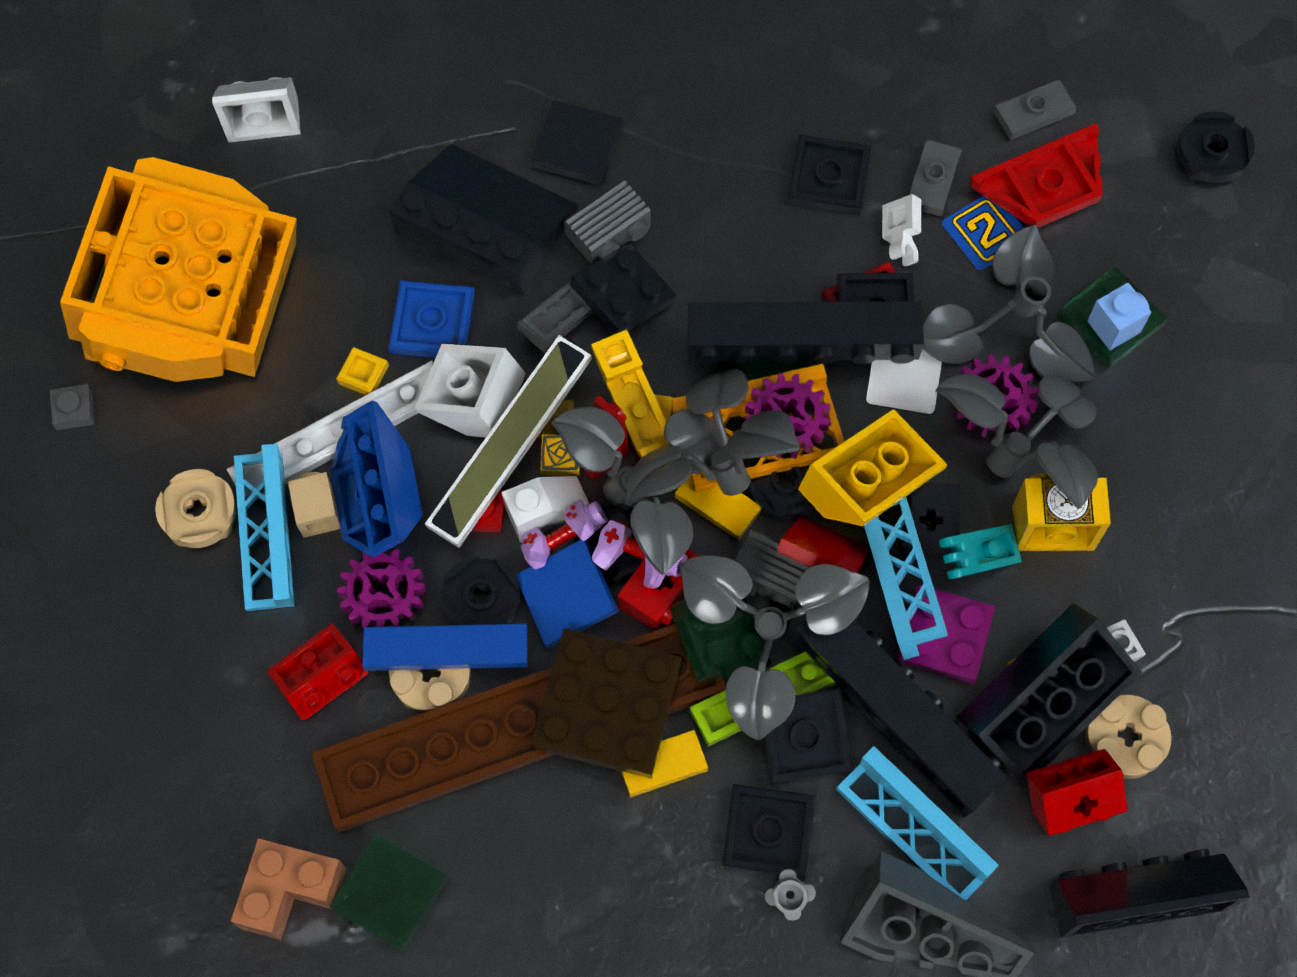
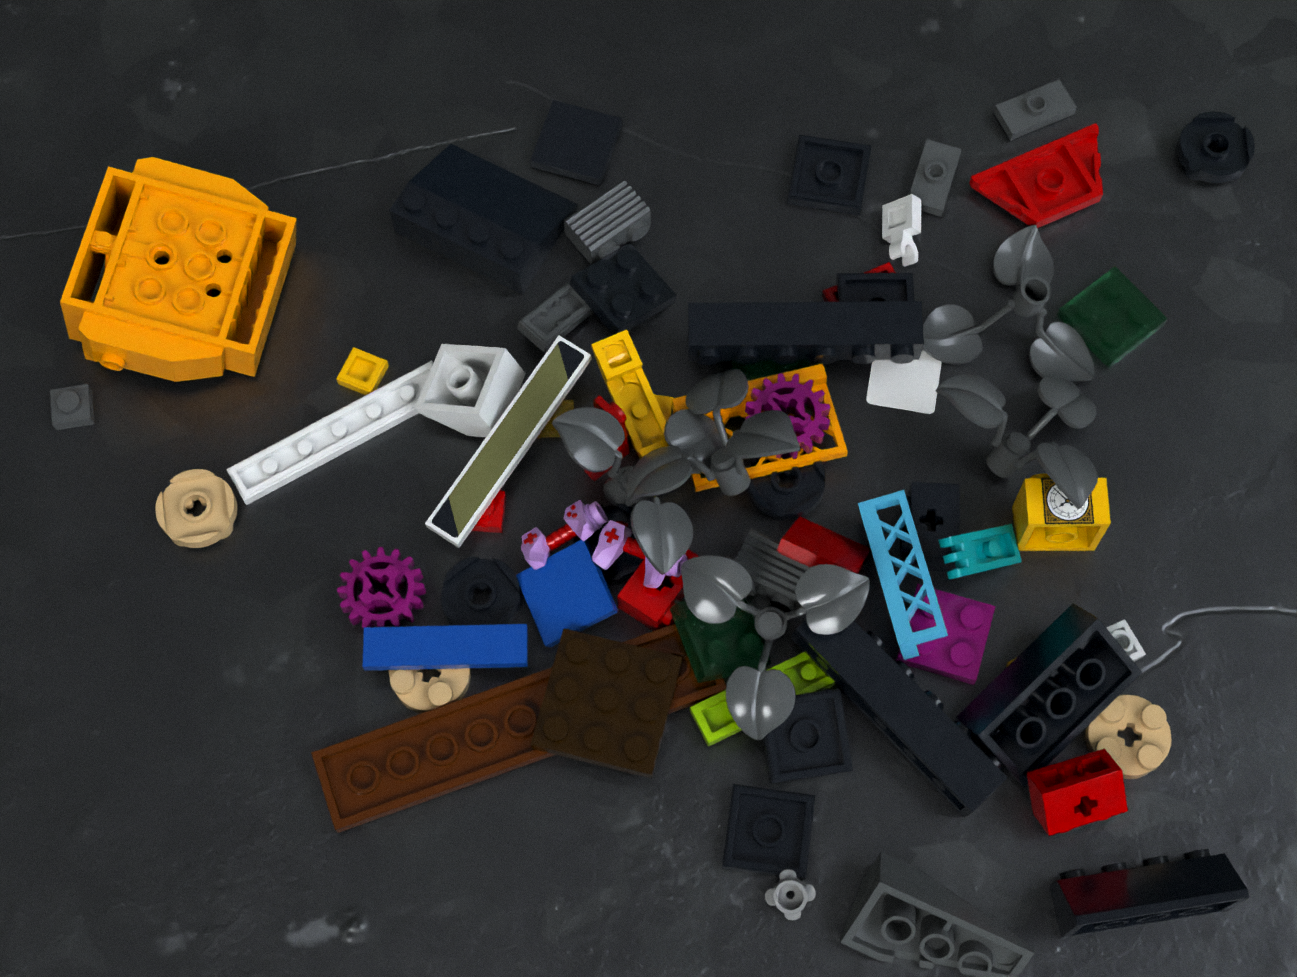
white slope [212,77,301,143] -> none
nougat brick [230,838,347,940] -> none
medium azure fence [234,444,295,611] -> none
red bracket [266,623,368,720] -> none
tan brick [288,472,341,538] -> none
clear green plate [330,834,448,952] -> none
blue wedge [331,400,423,557] -> none
blue tile [388,280,475,358] -> none
white slope [501,476,589,543] -> none
yellow tile [540,434,580,476] -> none
yellow tile [621,730,708,798] -> none
yellow tile [675,473,761,541] -> none
yellow slope [798,409,947,527] -> none
medium azure fence [836,746,999,901] -> none
sticker [942,196,1024,270] -> none
magenta gear [952,354,1038,437] -> none
light blue brick [1088,283,1151,350] -> none

